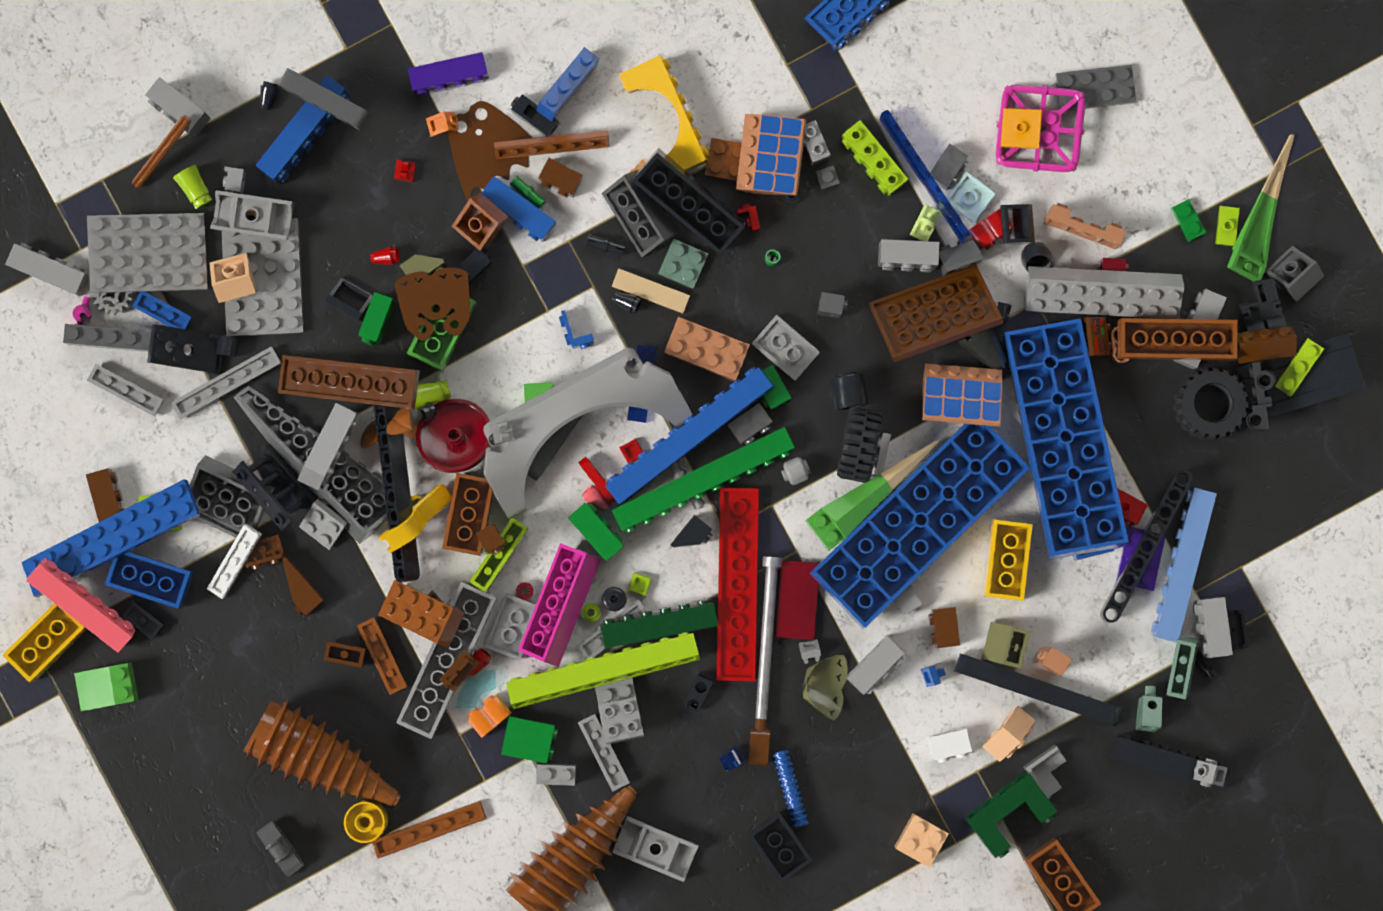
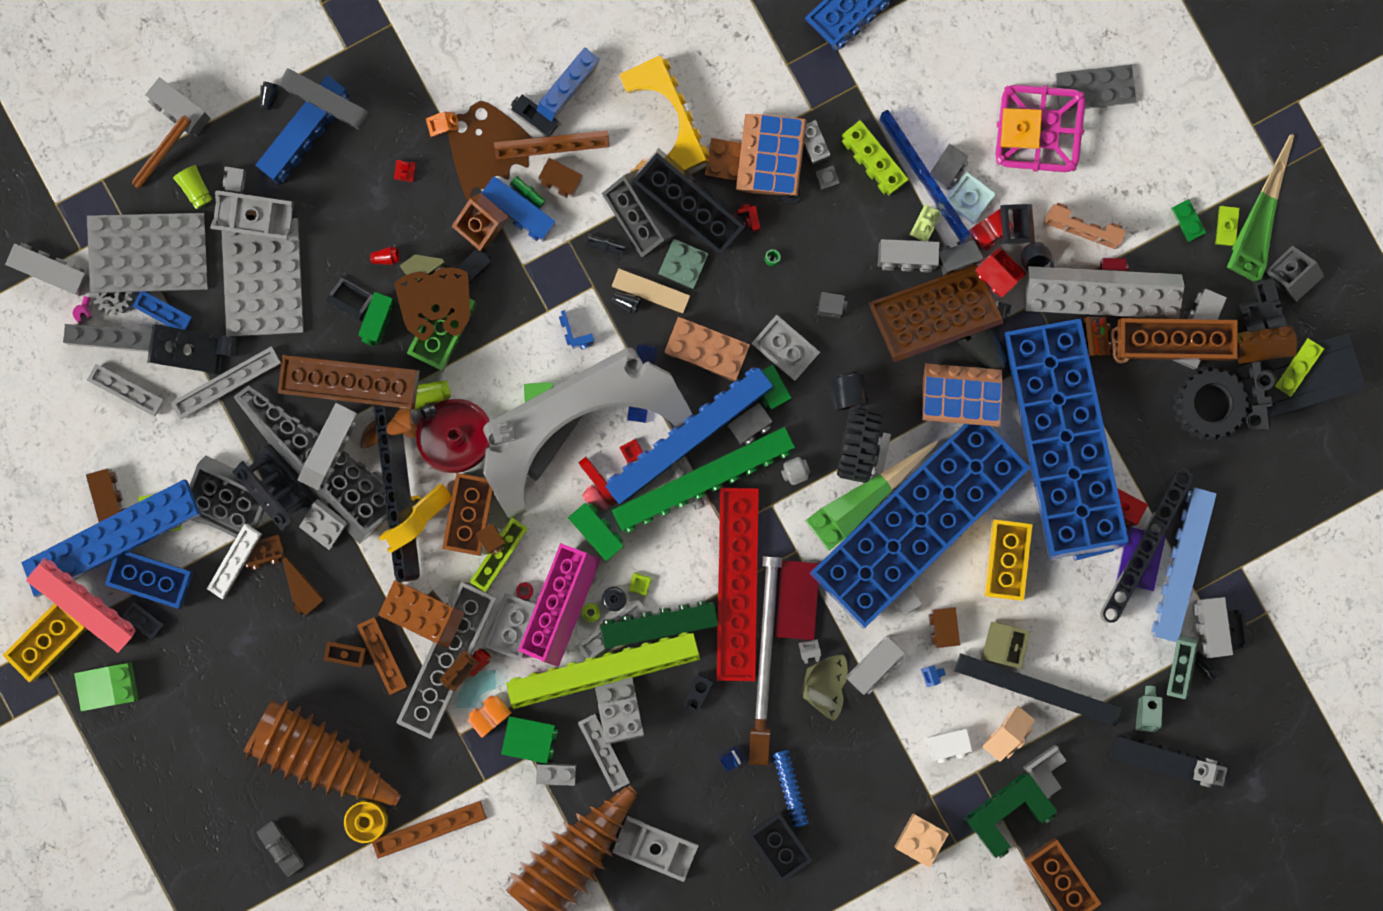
light nougat slope [210,253,256,303] -> none
dark purple brick [408,52,489,95] -> none
black slope [670,515,713,548] -> none
nougat brick [1035,646,1072,676] -> none
none -> red brick [975,246,1027,297]

